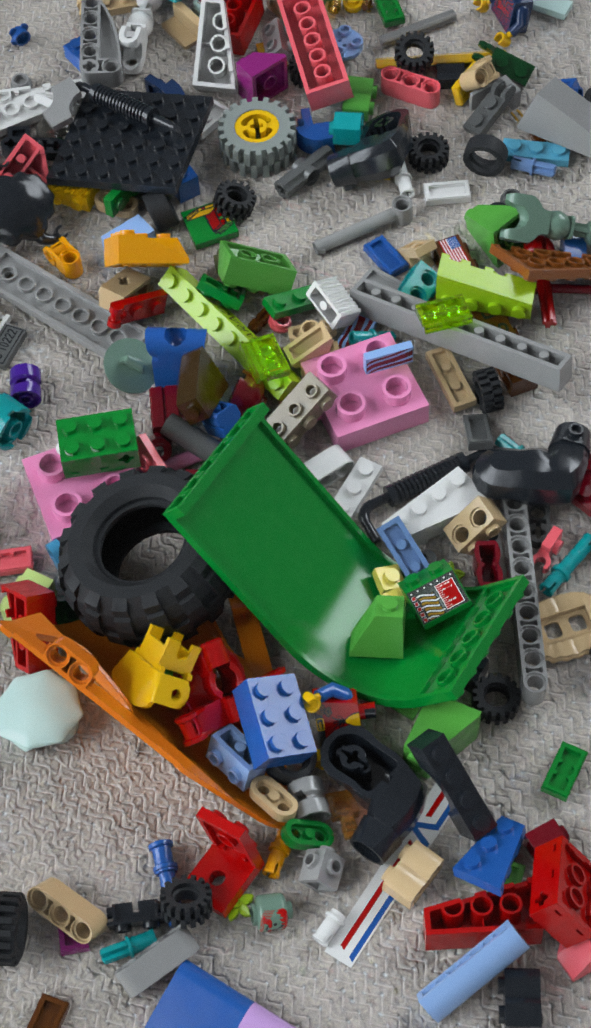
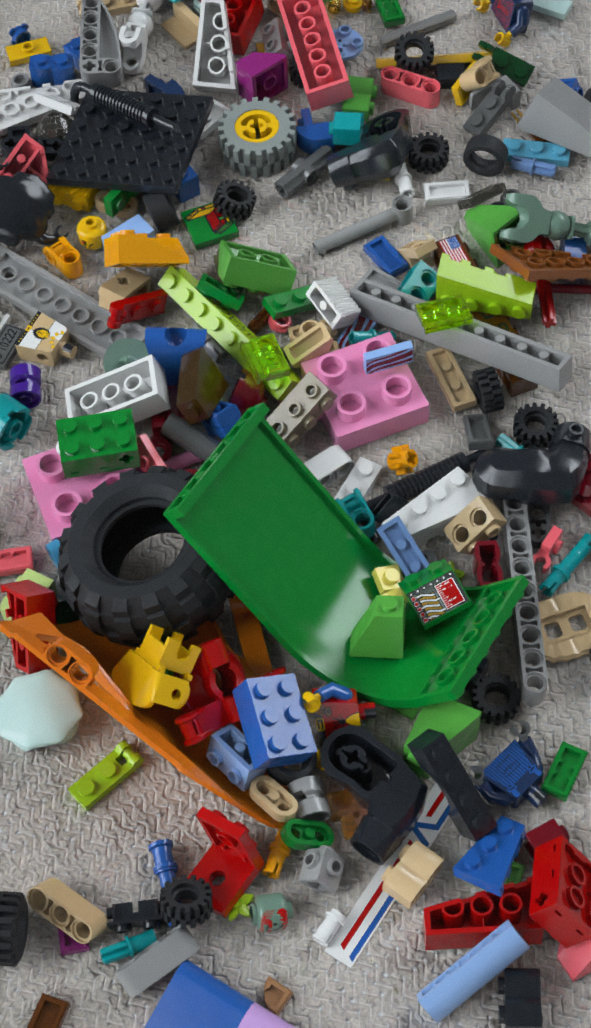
light grey tile [42,77,82,132] -> none
none -> yellow plate [5,37,52,67]
none -> torso [15,311,77,366]
none -> blue brick [29,53,77,88]
none -> white brick [65,354,171,423]
none -> lime plate [68,740,144,811]
none -> yellow head [77,216,108,250]
none -> light grey axle [191,323,228,364]
none -> medium nougat tile [264,976,293,1017]
none -> teal piece [335,488,376,538]
none -> black piece [372,489,409,525]
none -> light orange gear [387,444,418,476]
none -> clear smoke tile [457,182,507,210]
none -> dark blue torso [468,721,548,808]
none -> black tyre [513,402,559,448]

